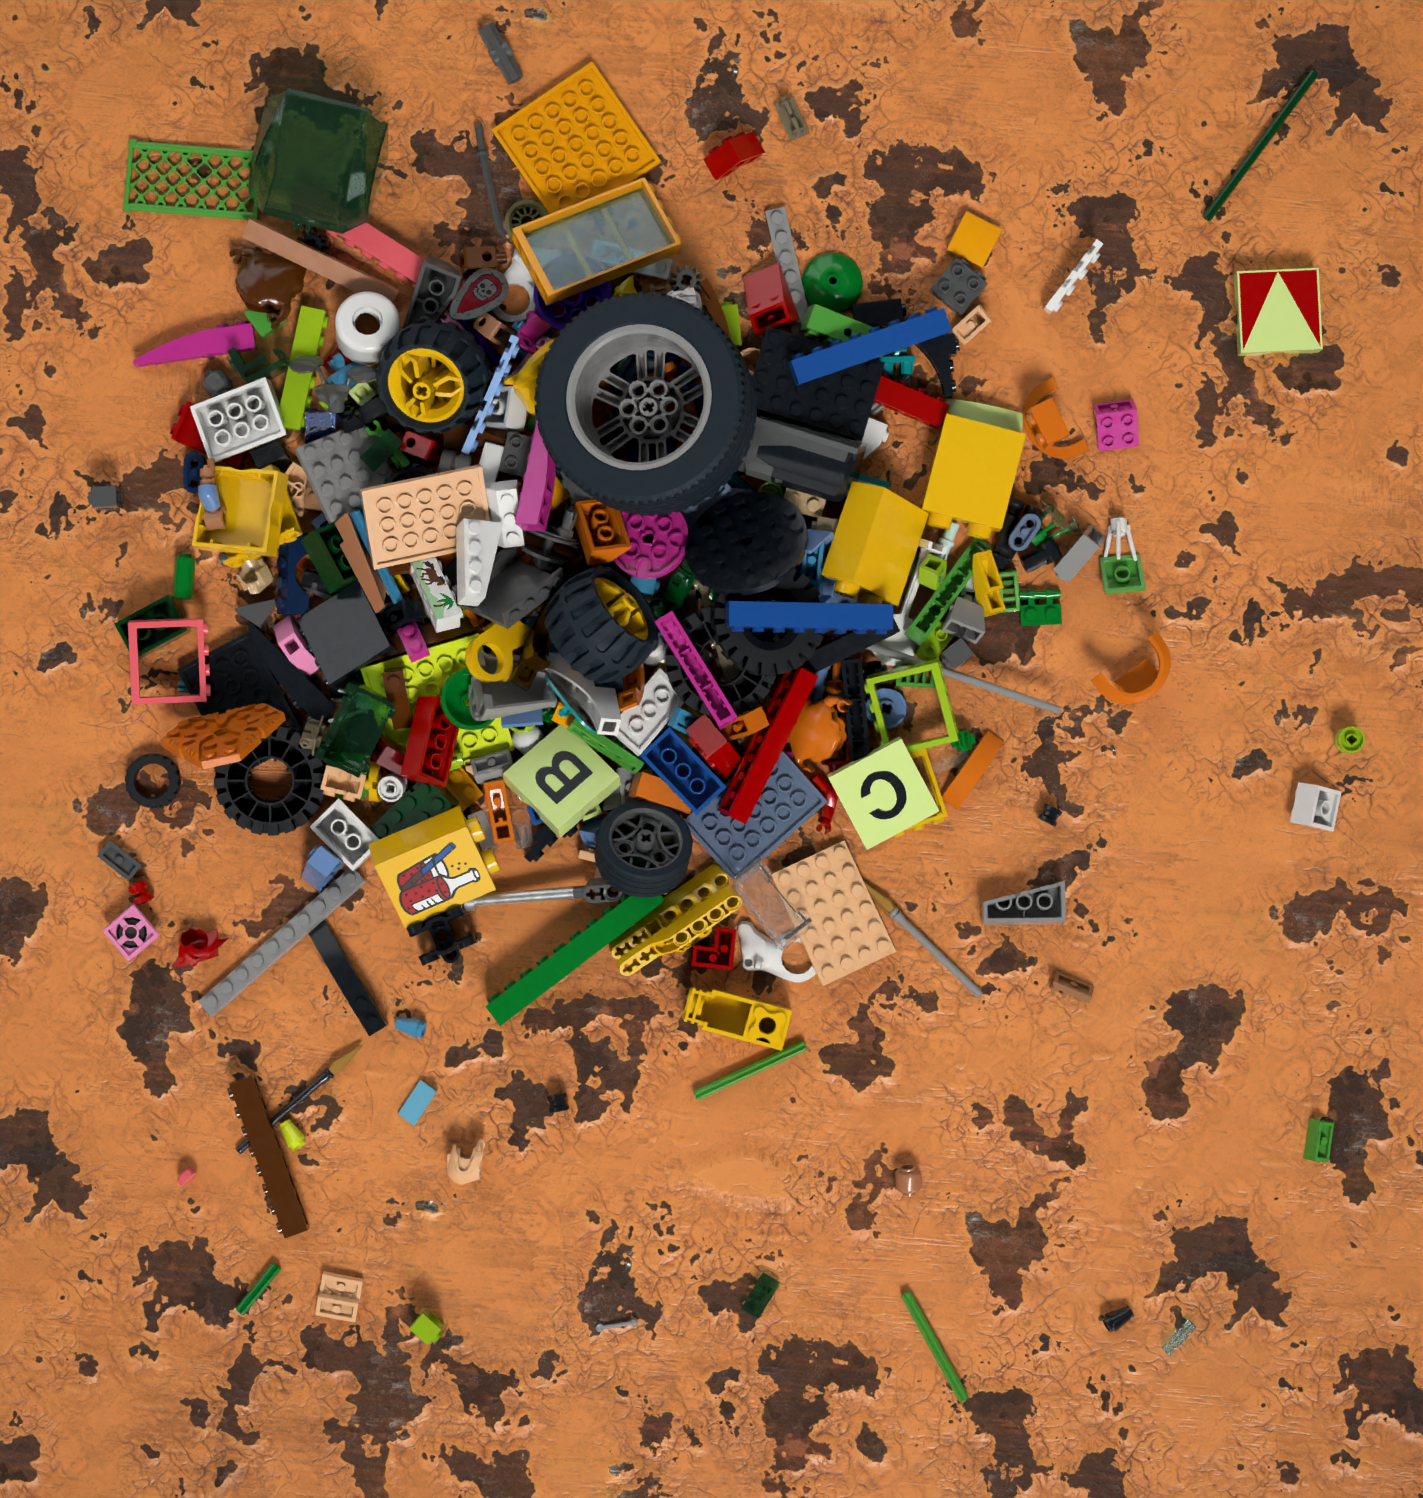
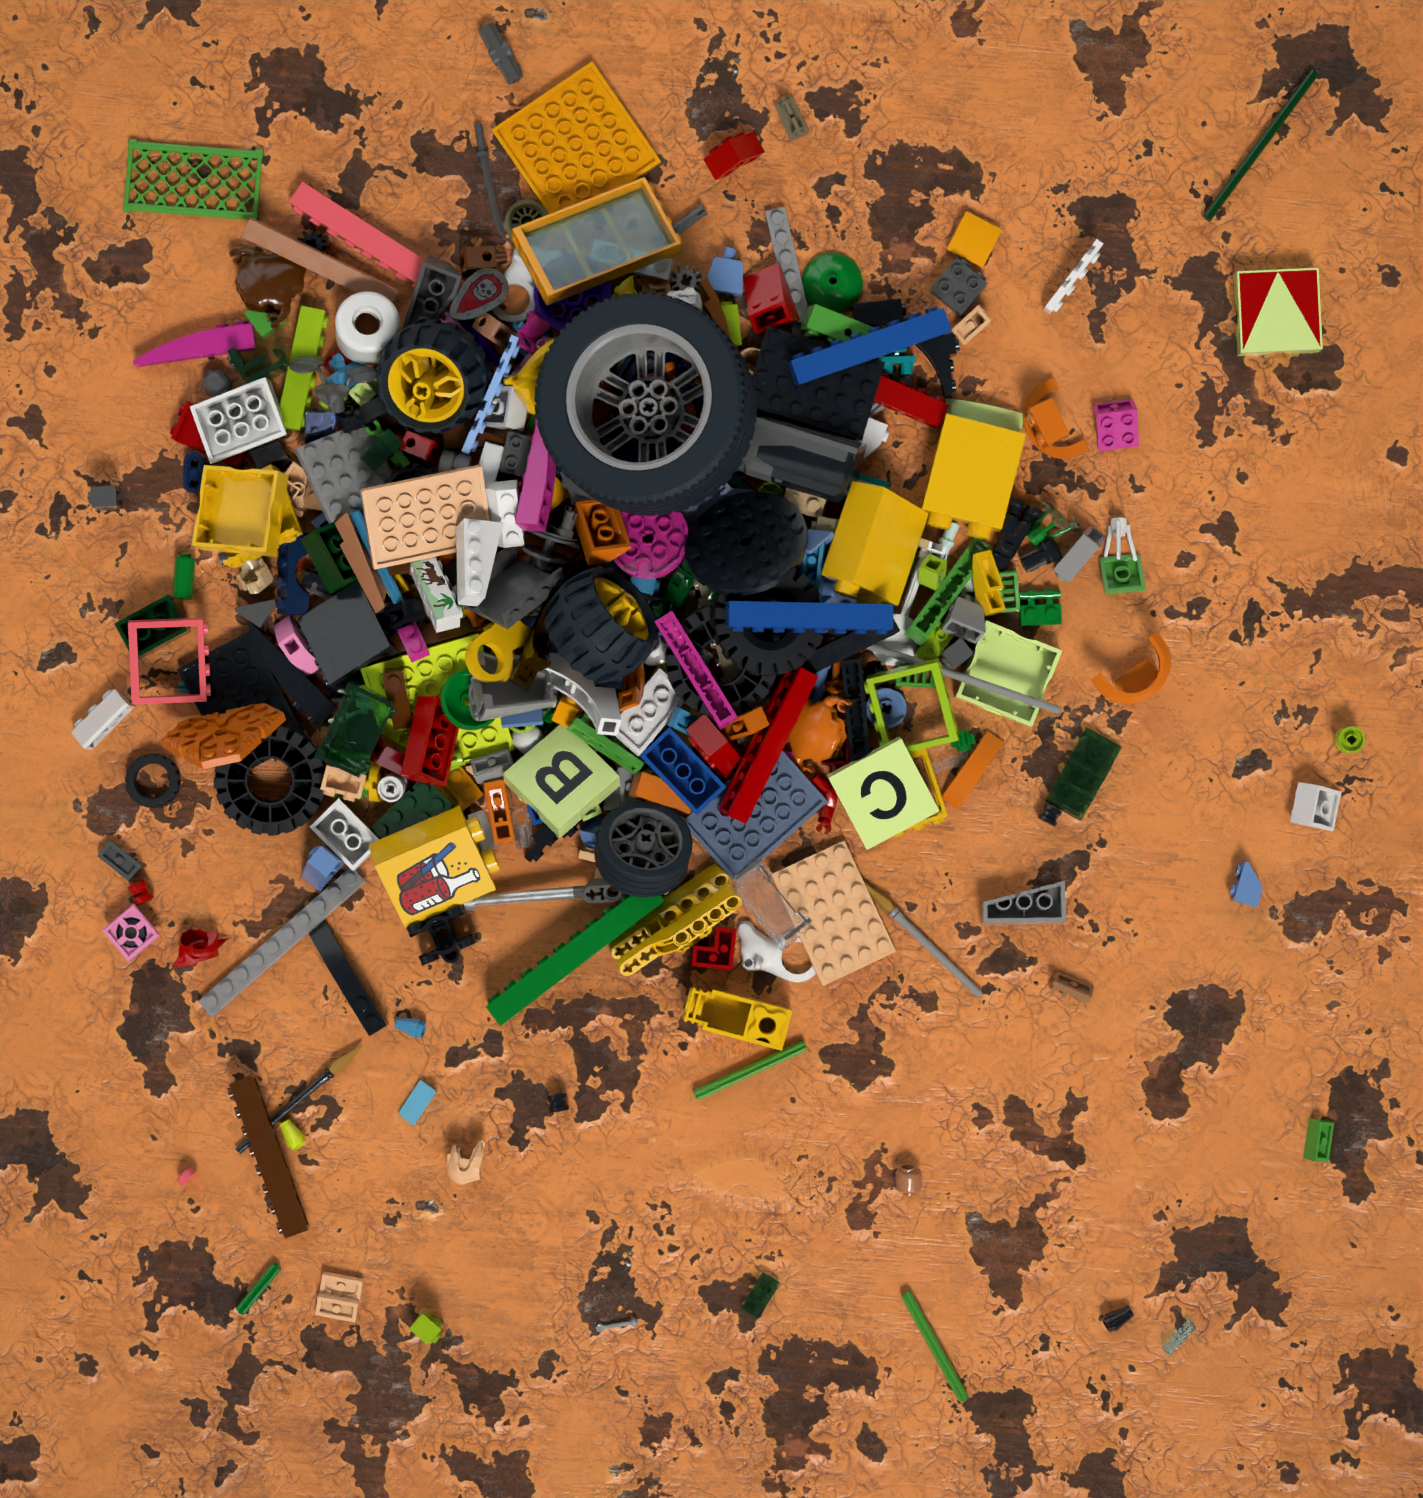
piece [198,458,227,530] -> none
clear green windscreen [249,88,388,235] -> none
dark tan hinge [299,715,326,756] -> none
shield [546,675,596,733] -> none
sand blue plate [1008,514,1041,551] -> none
none -> white slope [71,689,135,750]
none -> dark grey pin [651,204,708,249]
none -> medium blue torso [707,247,743,297]
none -> yellowish green tile [954,620,1062,728]
none -> clear green slope [1045,727,1122,821]
none -> medium blue slope [1229,861,1263,907]

